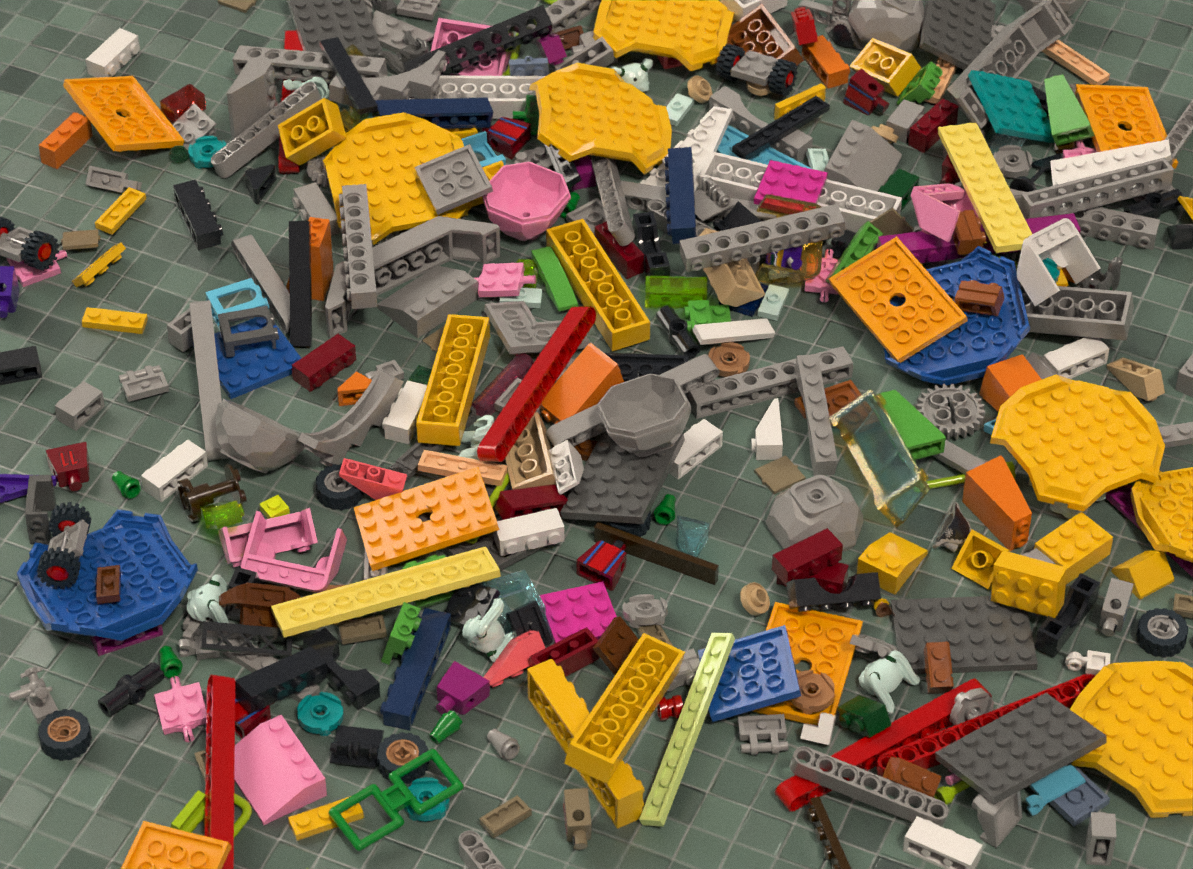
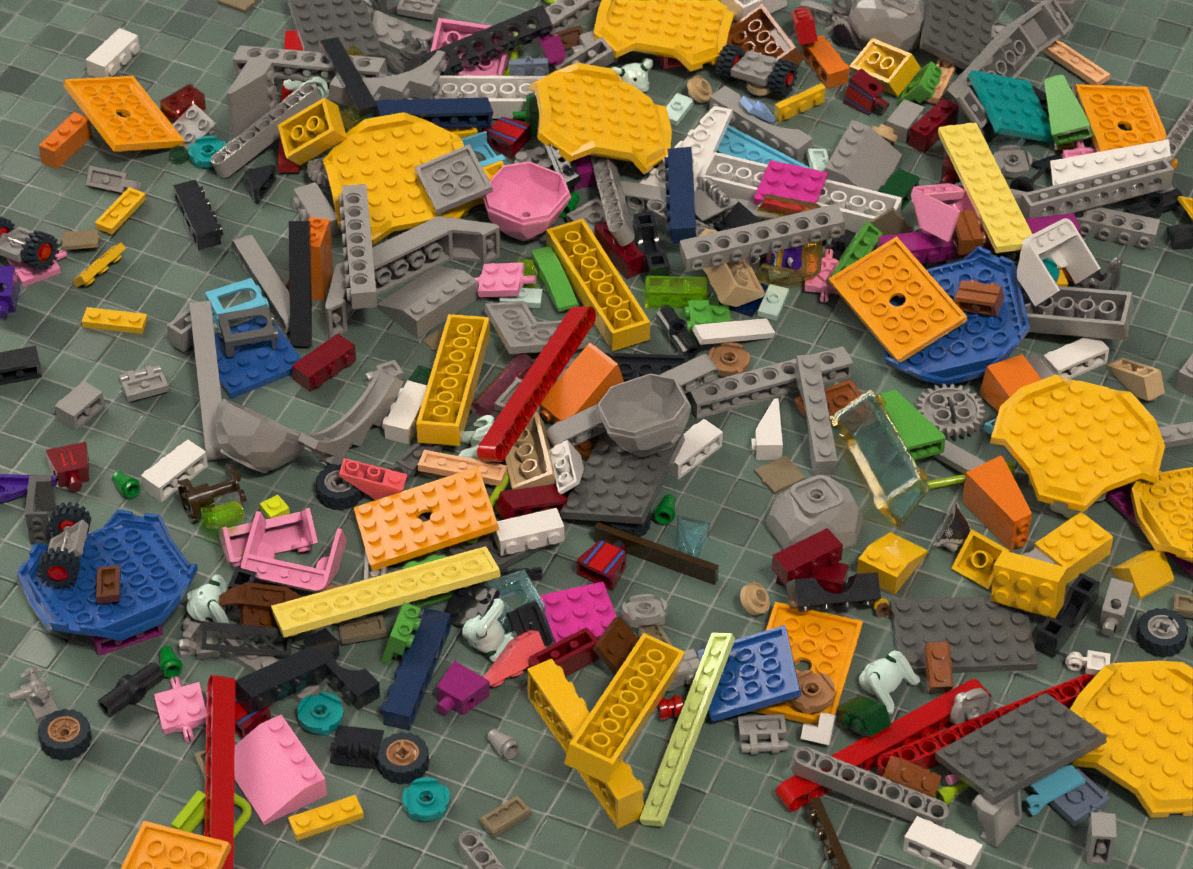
green bar [328,749,464,851] -> none
orange slope [337,371,372,406] -> none
green cone [429,710,463,745] -> none
dark tan torso [563,788,591,850] -> none
black tile [732,96,830,160] -> none
light grey plate [850,634,898,658] -> none
none -> black axle [499,567,543,582]
none -> light blue plate [740,96,776,123]

